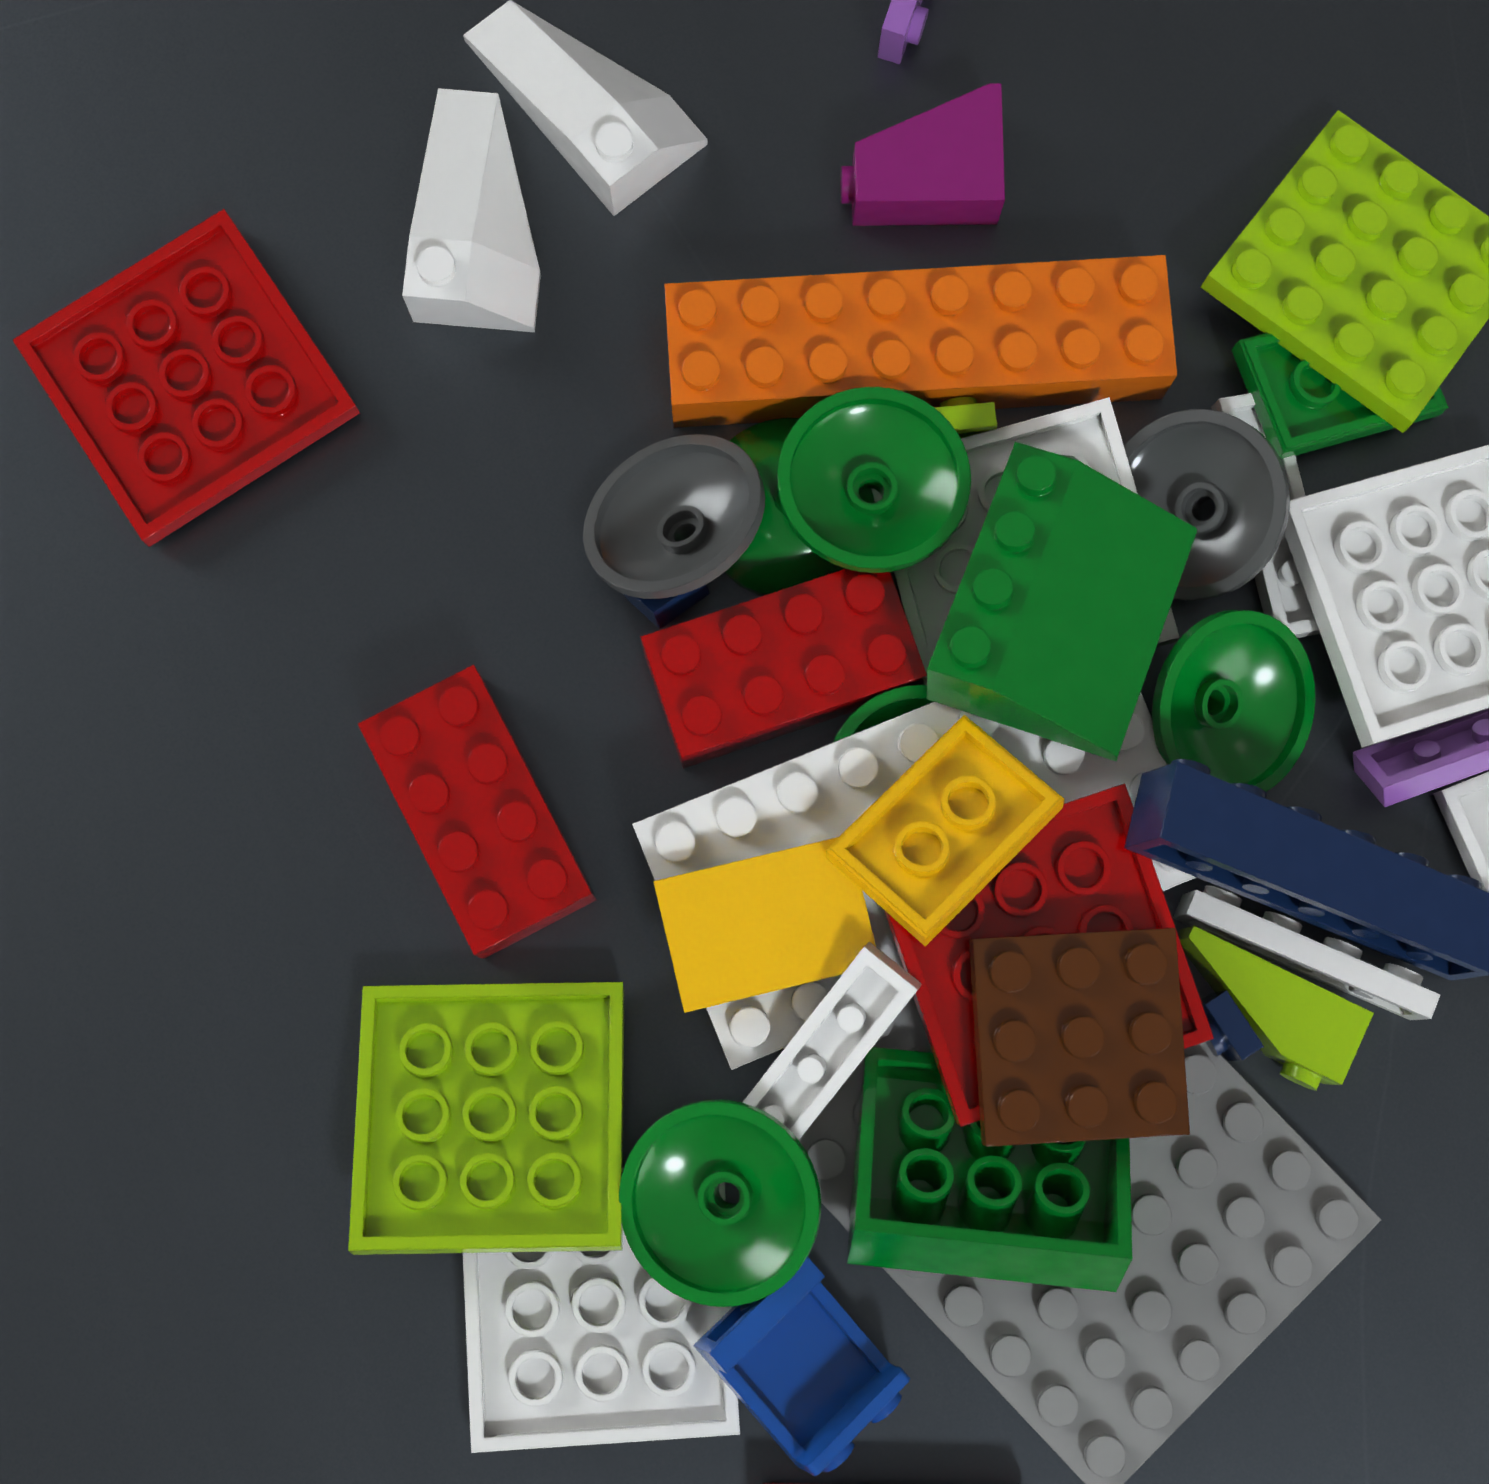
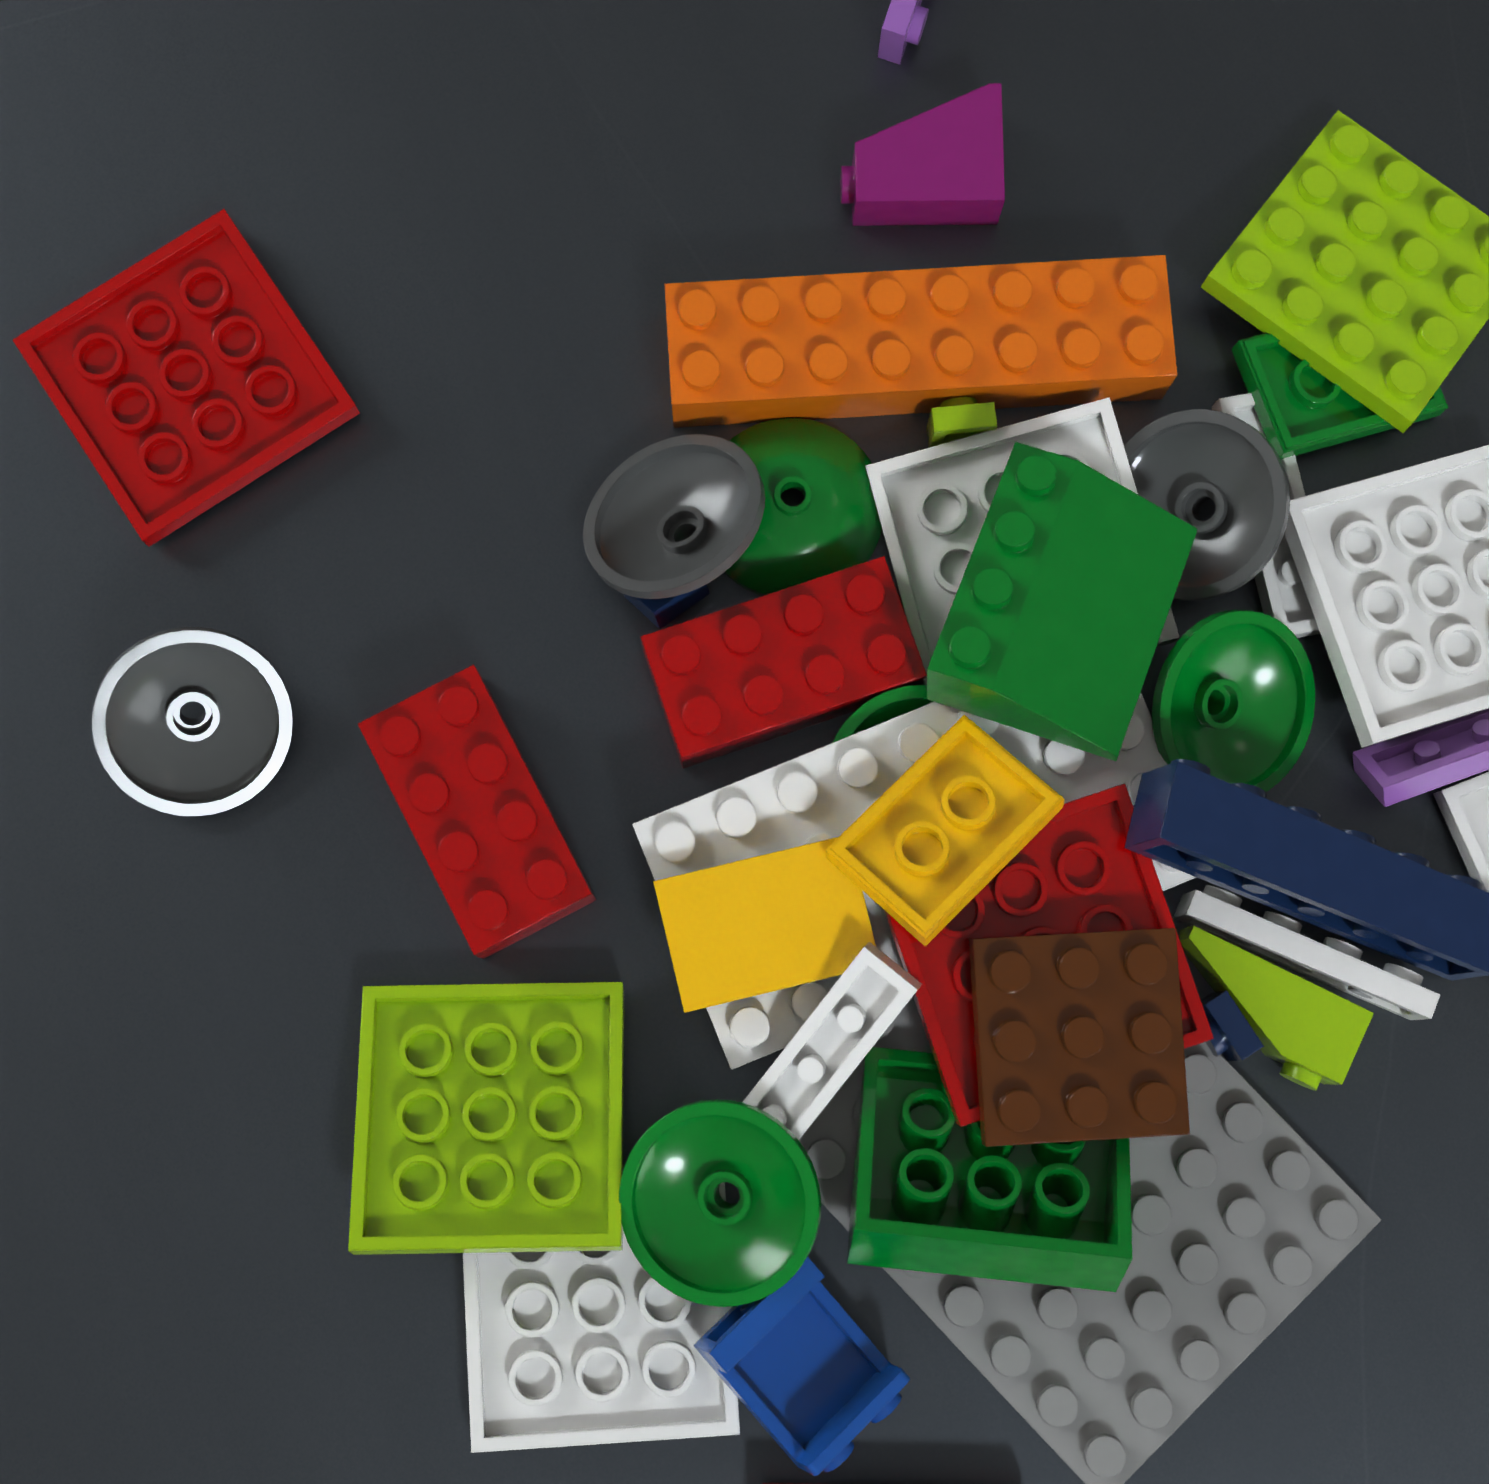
white wedge [402,88,541,332] -> none
white wedge [463,0,708,216] -> none
green dish [777,387,971,573] -> none
none -> dark grey dish [92,627,292,816]

